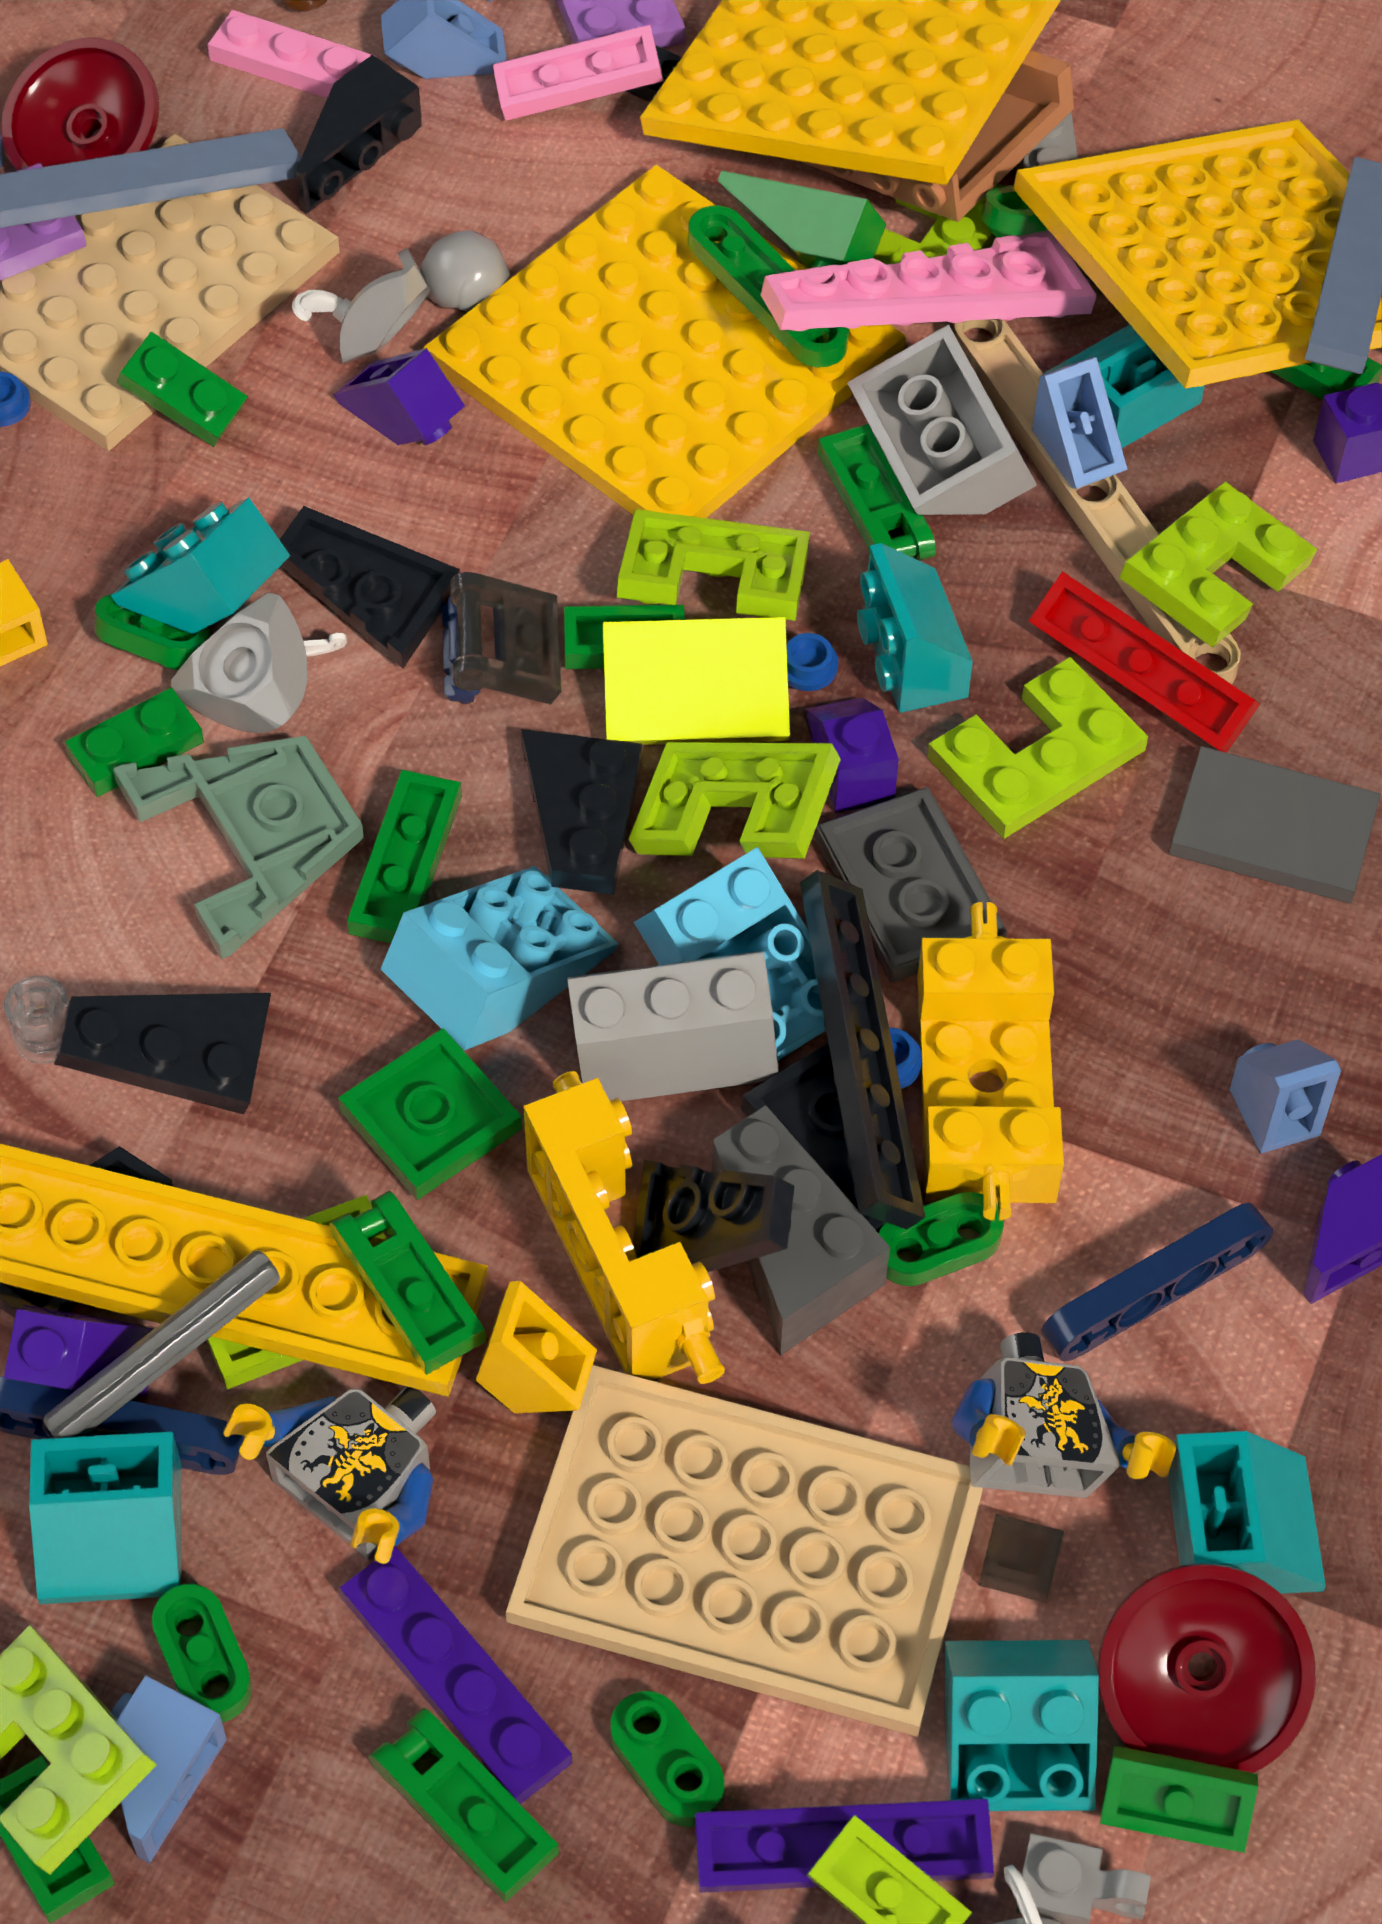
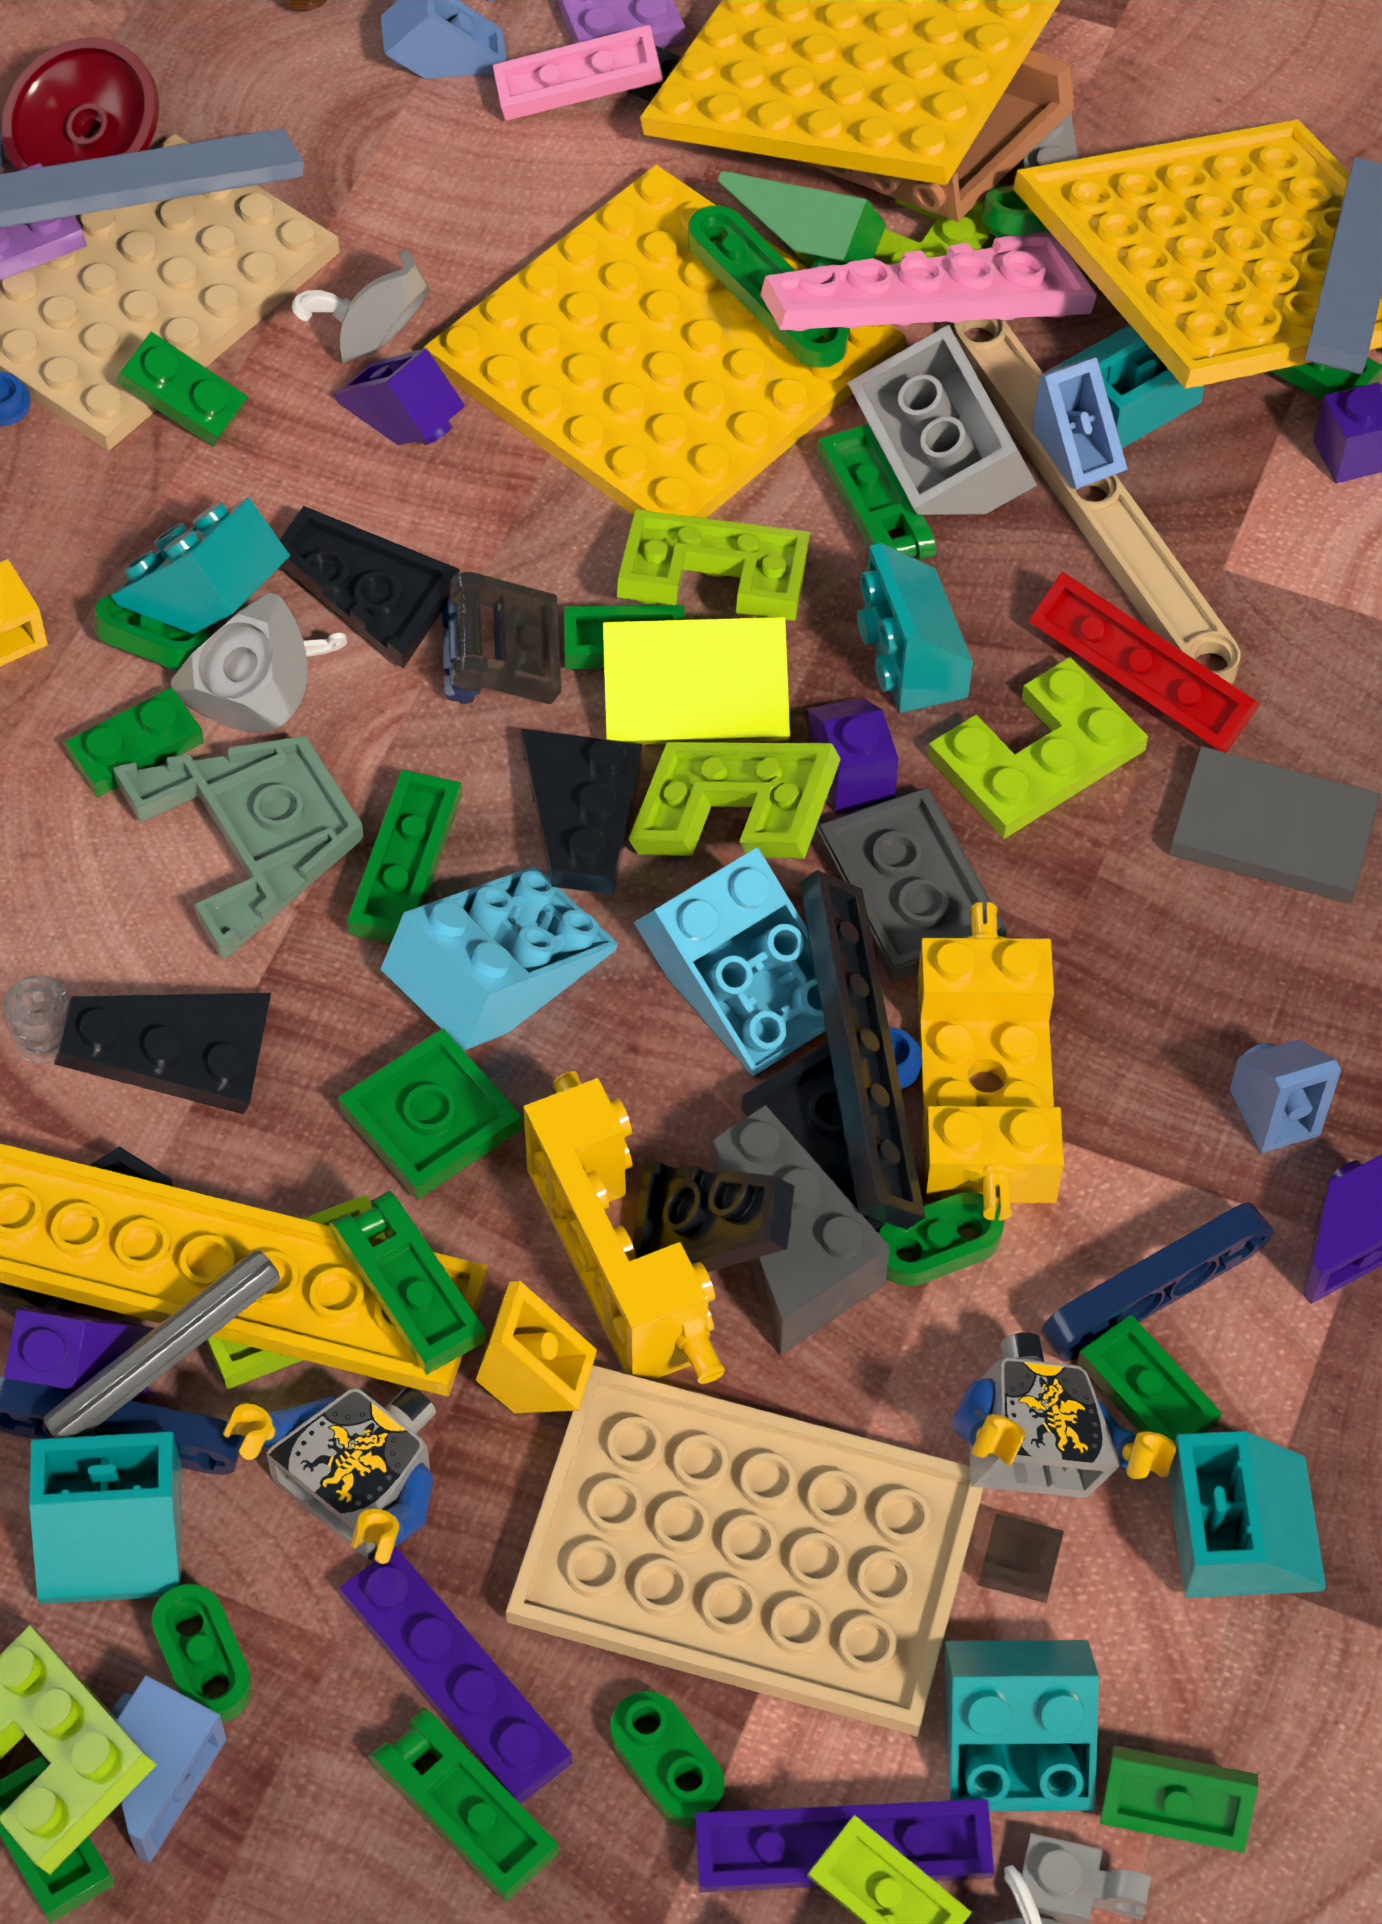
bright pink plate [208,10,377,98] -> none
black slope [296,54,422,214] -> none
light grey hair [420,230,511,312] -> none
light grey slope [567,951,778,1101] -> none
blue plate [786,633,838,691] -> none
dark red dish [1098,1563,1316,1773] -> none
lime plate [1119,482,1318,648] -> none
none -> green plate [1077,1314,1222,1442]

